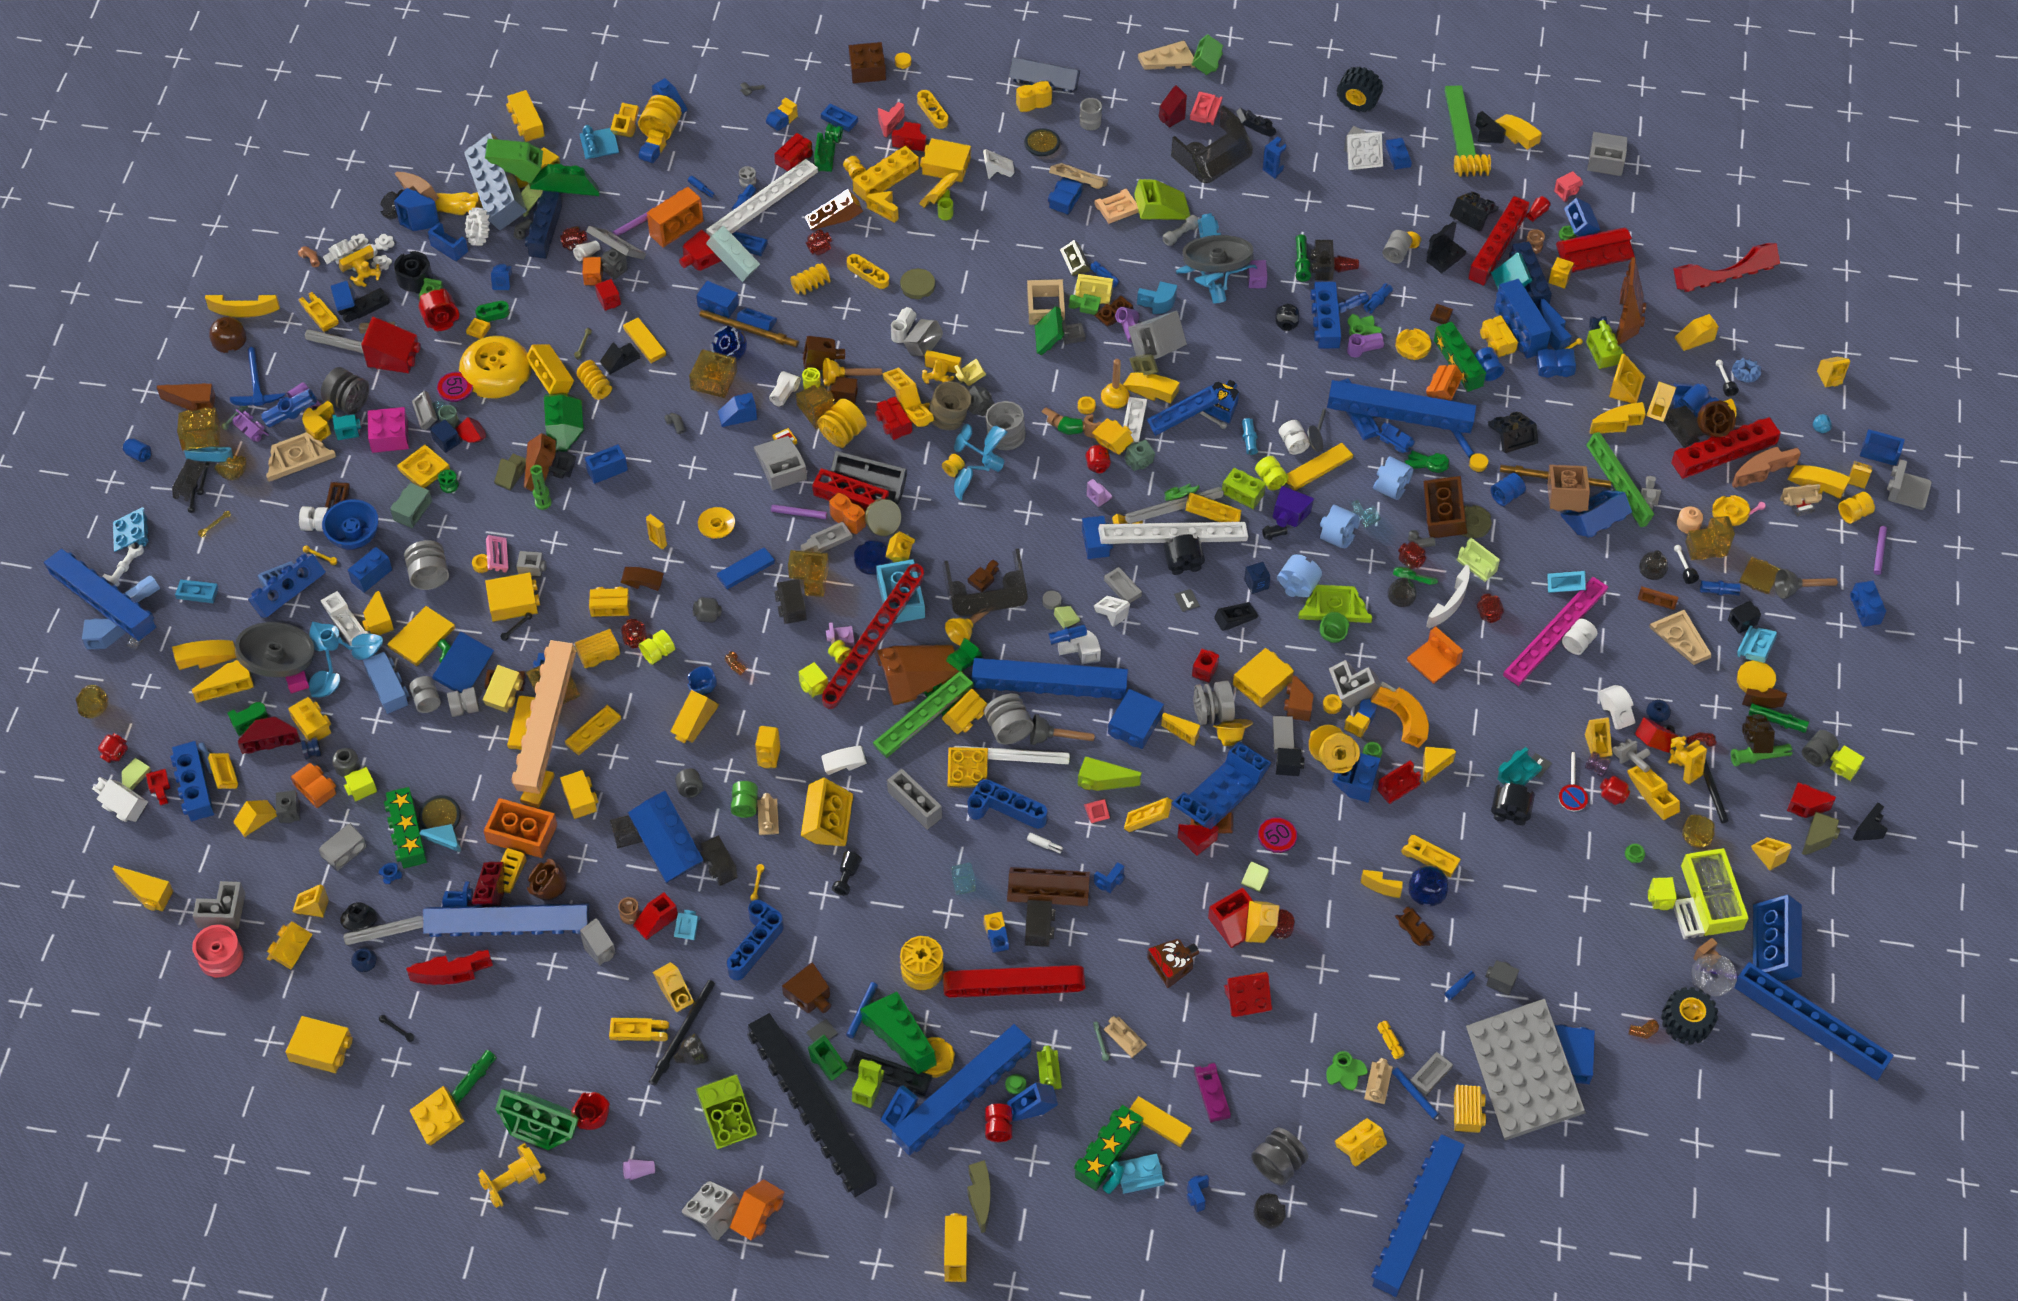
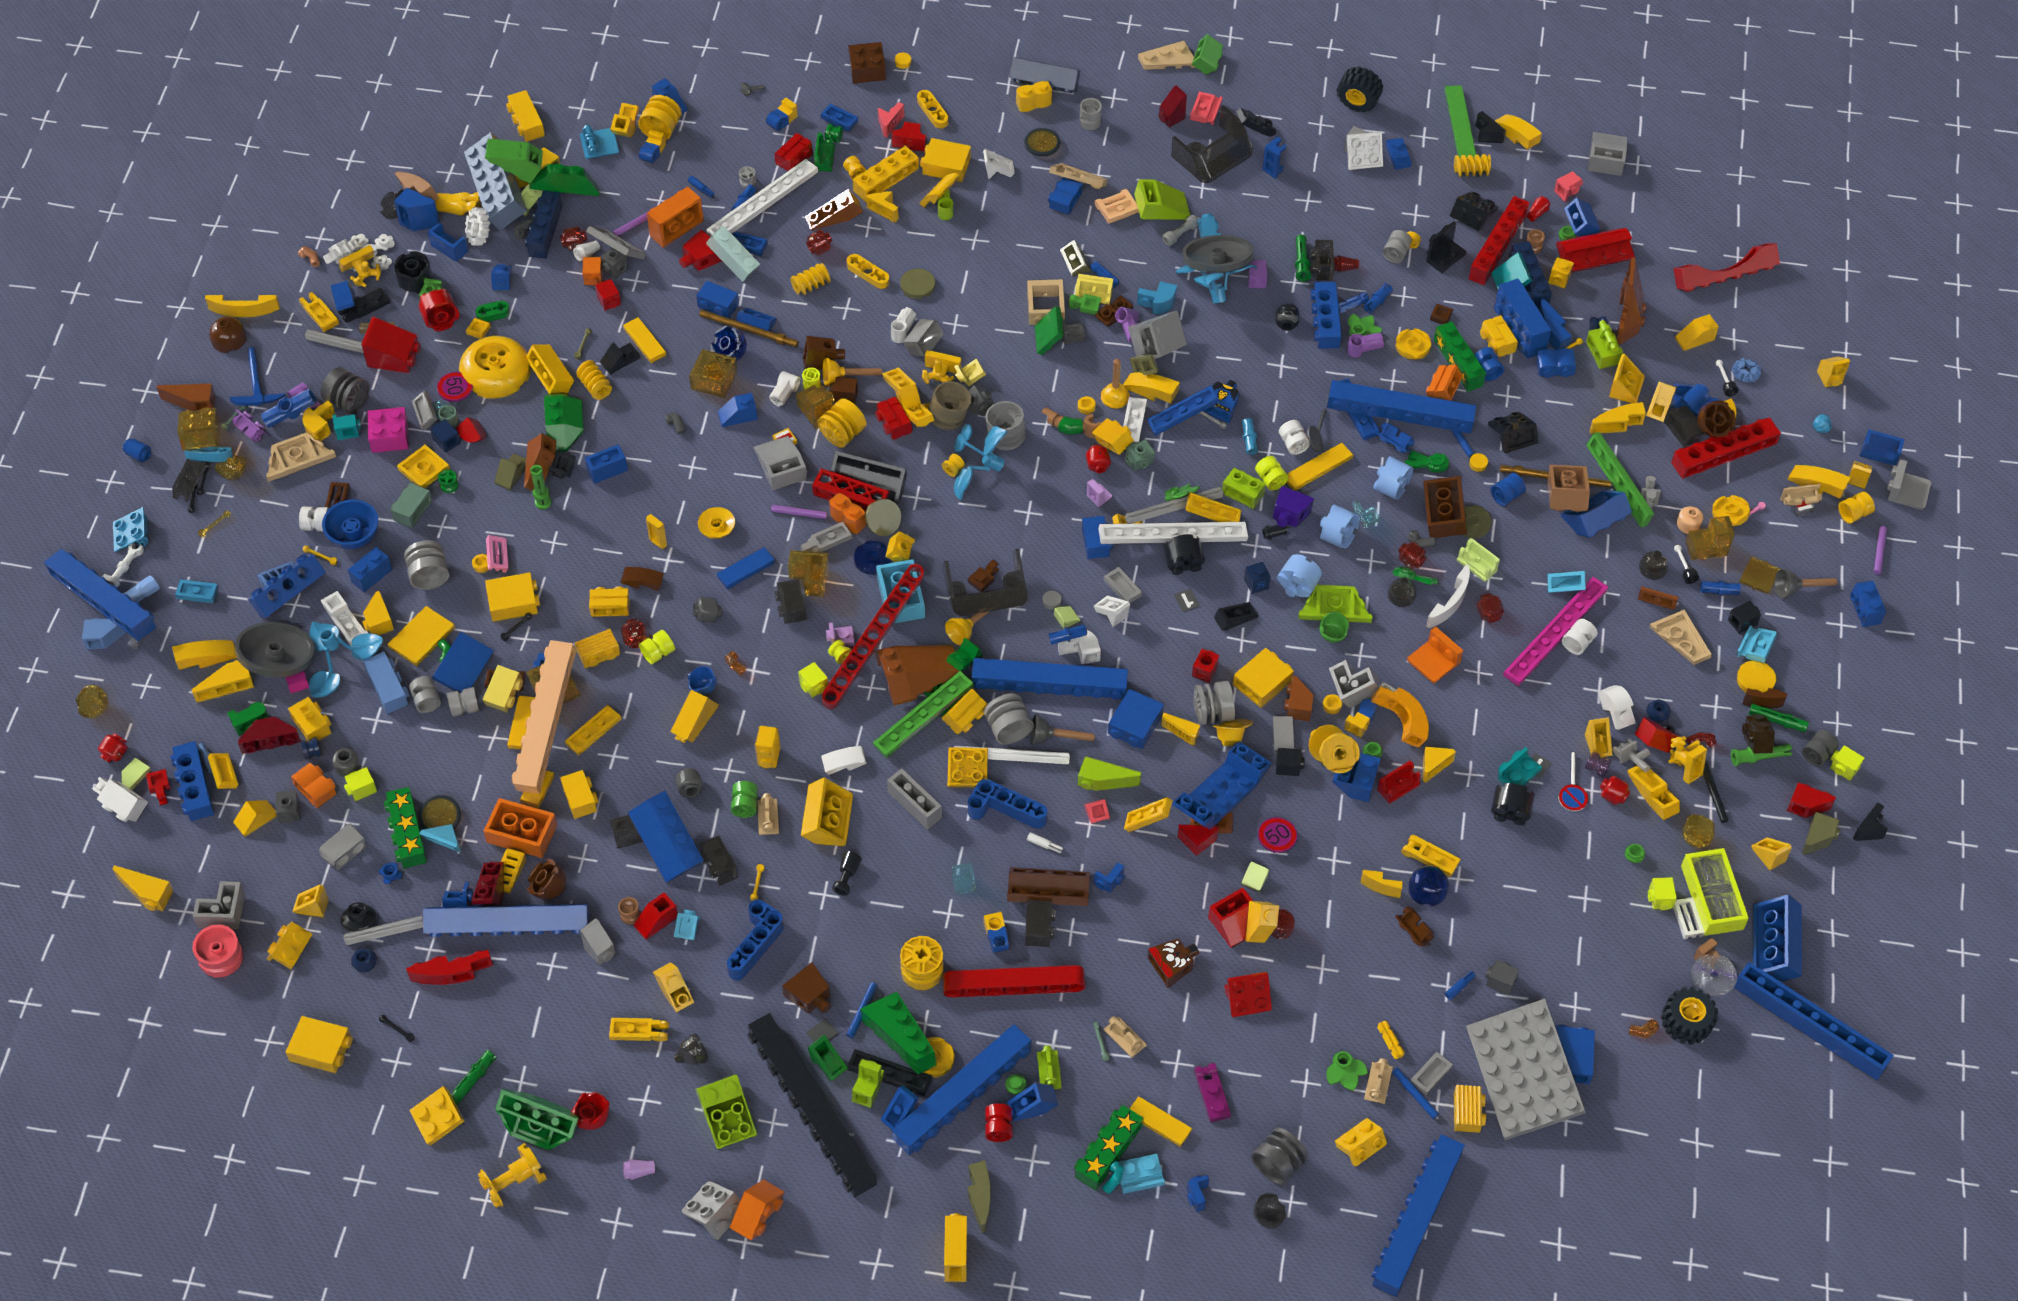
light grey brick [516,551,547,577] -> none
black bar [649,980,715,1086] -> none
nougat slope [1732,447,1801,488] -> none

